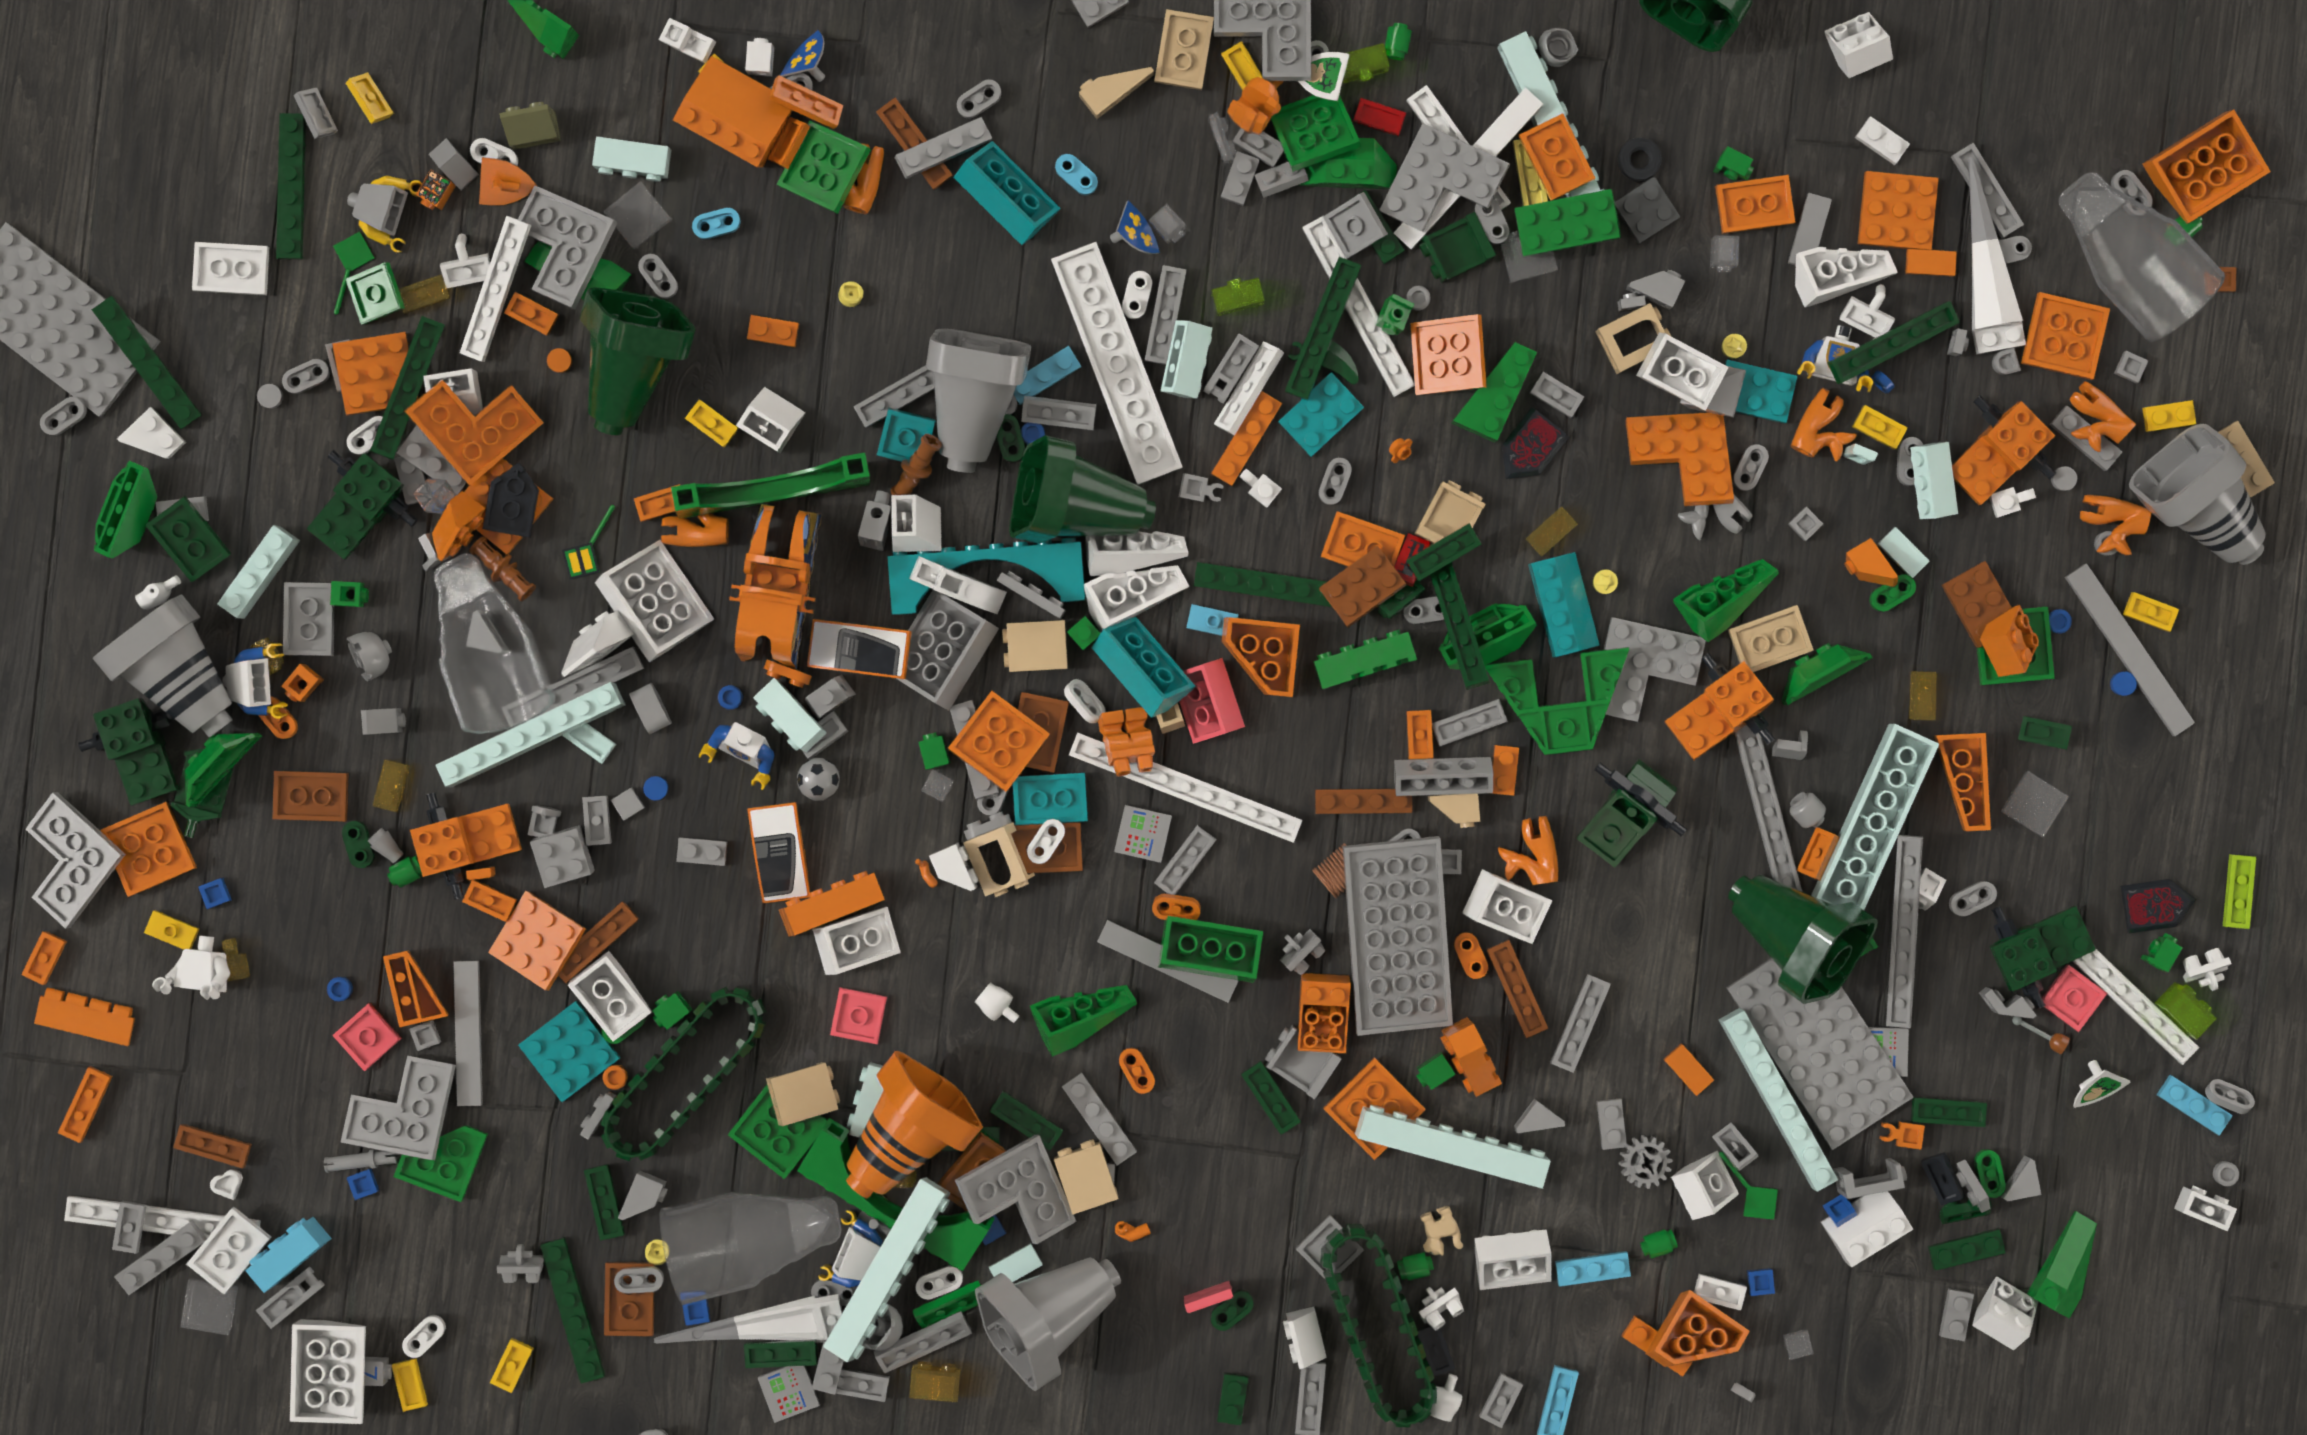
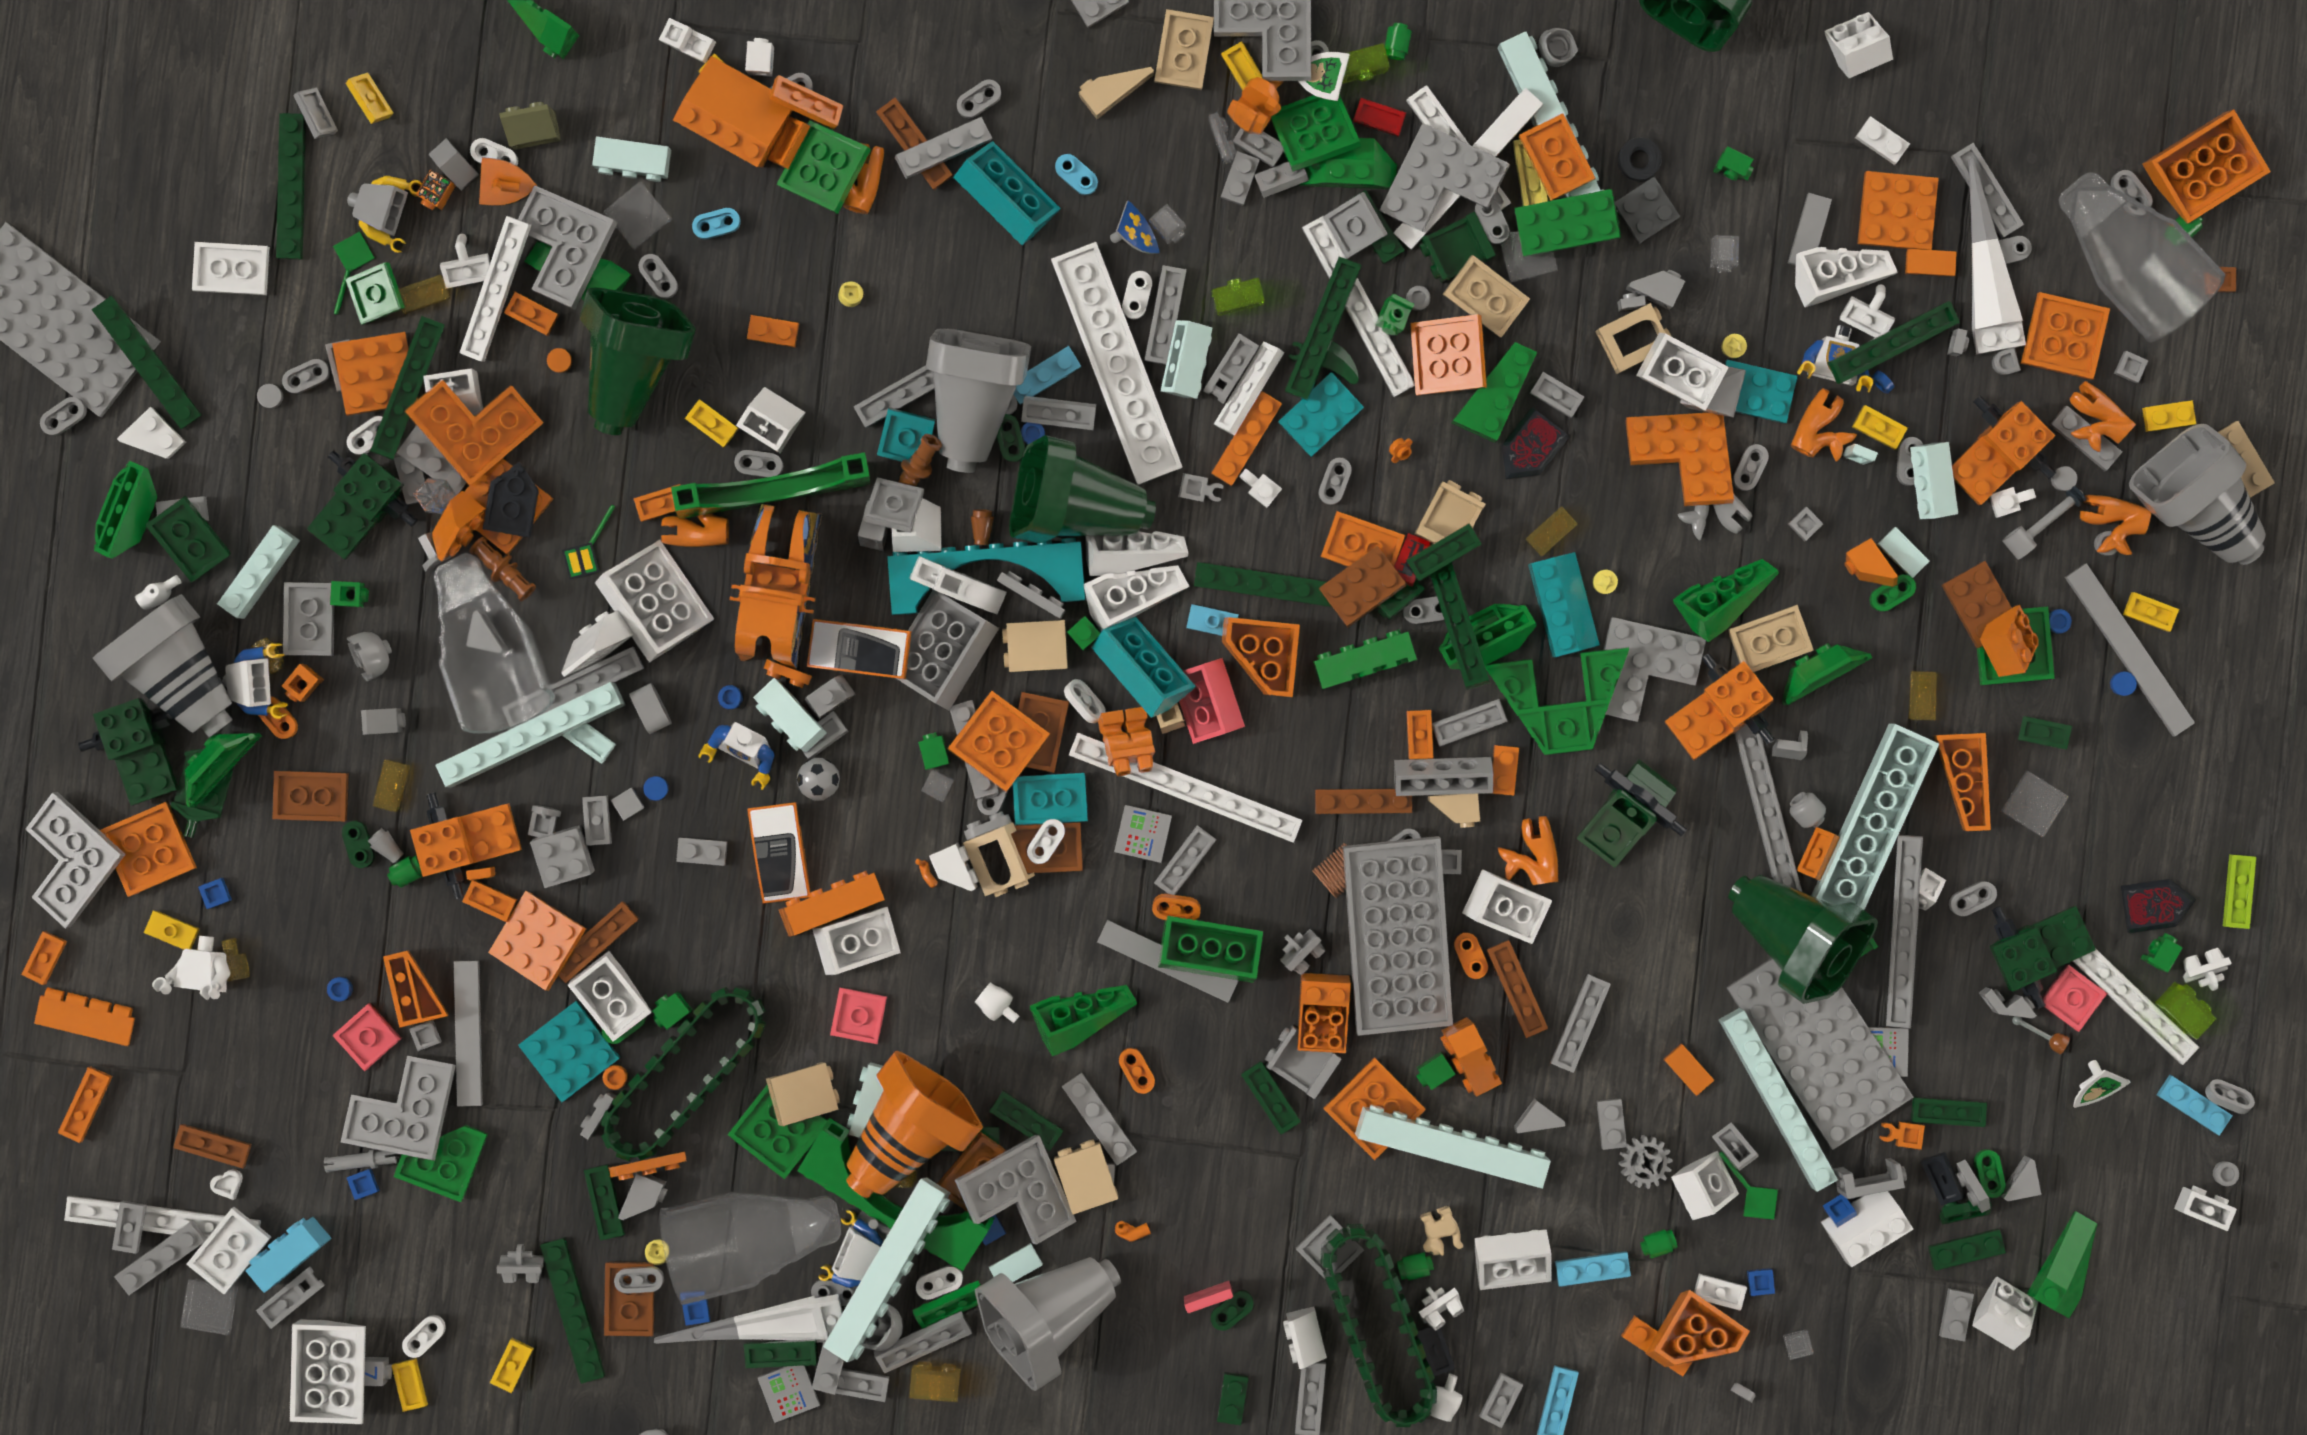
blue shield [780,30,825,82] -> none
orange plate [1715,175,1795,234] -> none
none -> orange plate [609,1152,687,1181]
none -> light grey plate [734,450,784,477]
none -> light grey tile [864,478,924,533]
none -> dark orange cone [970,509,994,545]
none -> tan plate [1443,255,1530,338]
none -> light grey piece [2002,486,2086,560]

